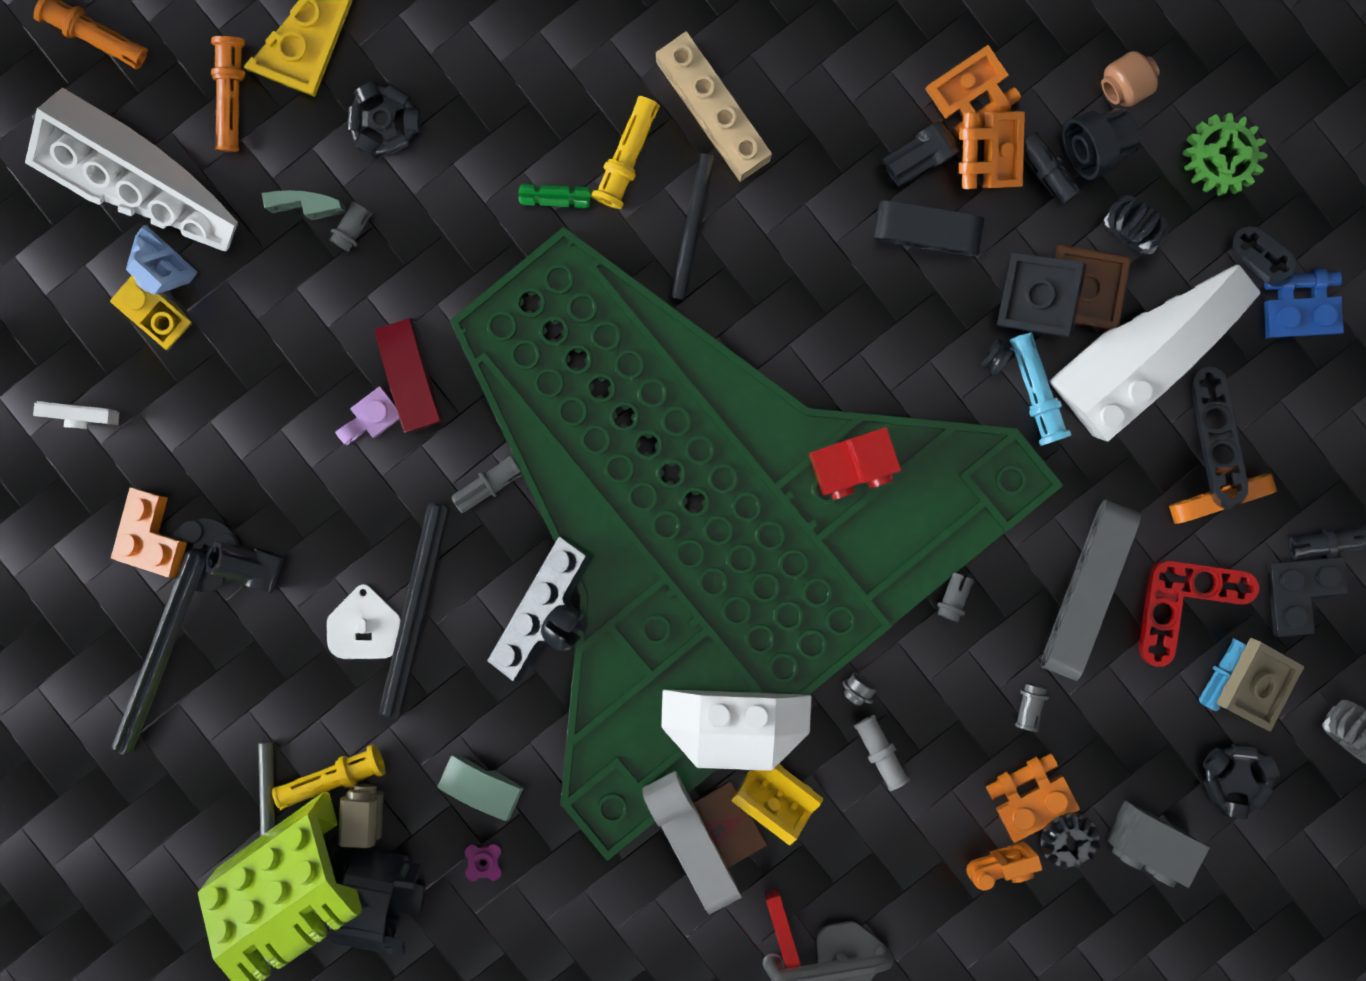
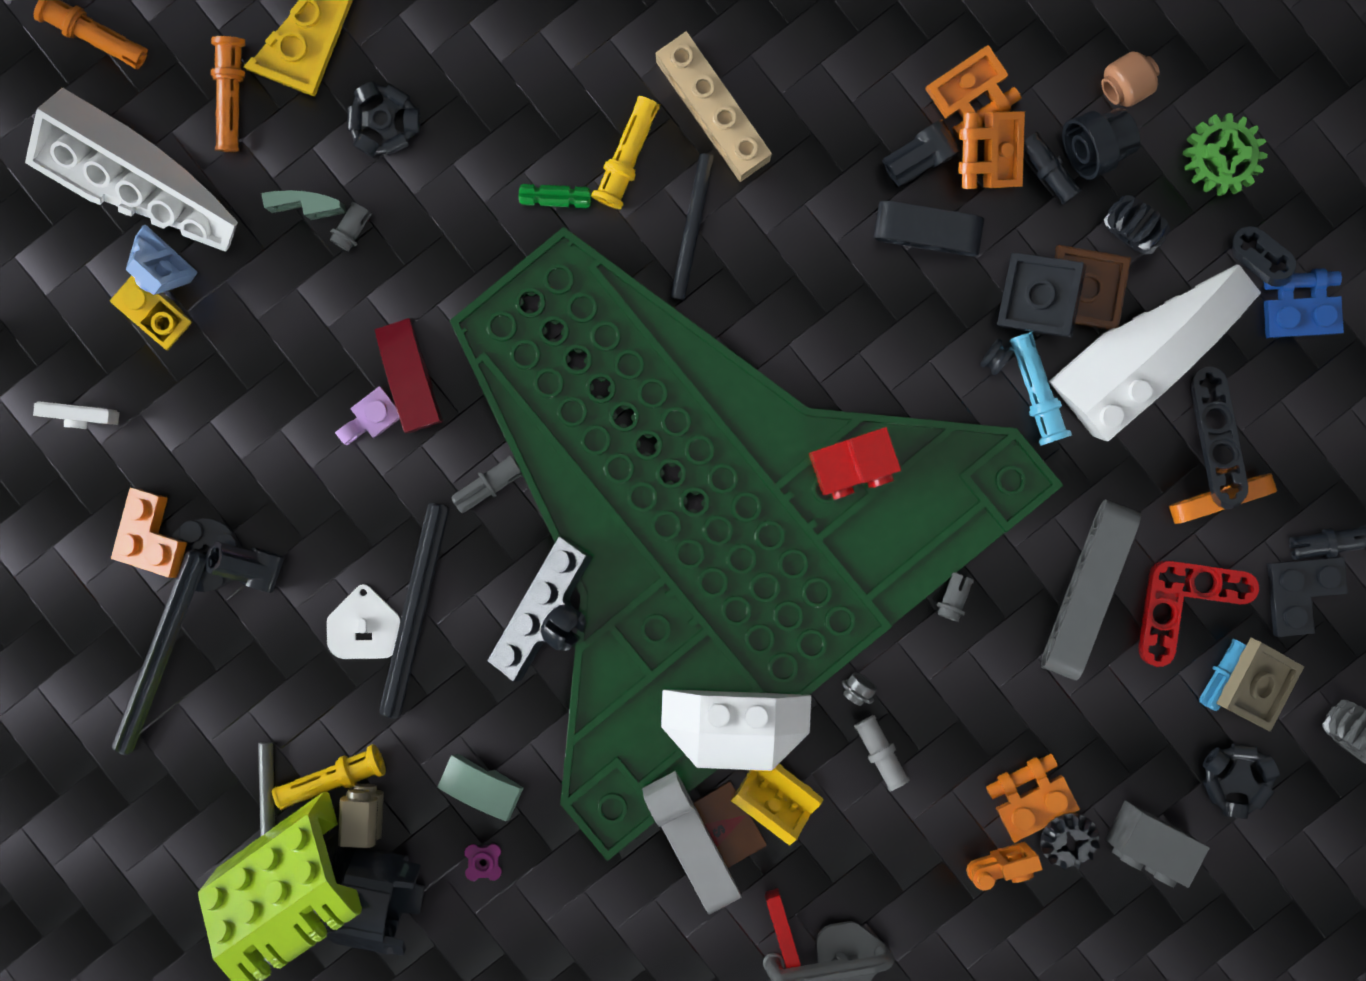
dark grey pin [1015,683,1050,732] -> none

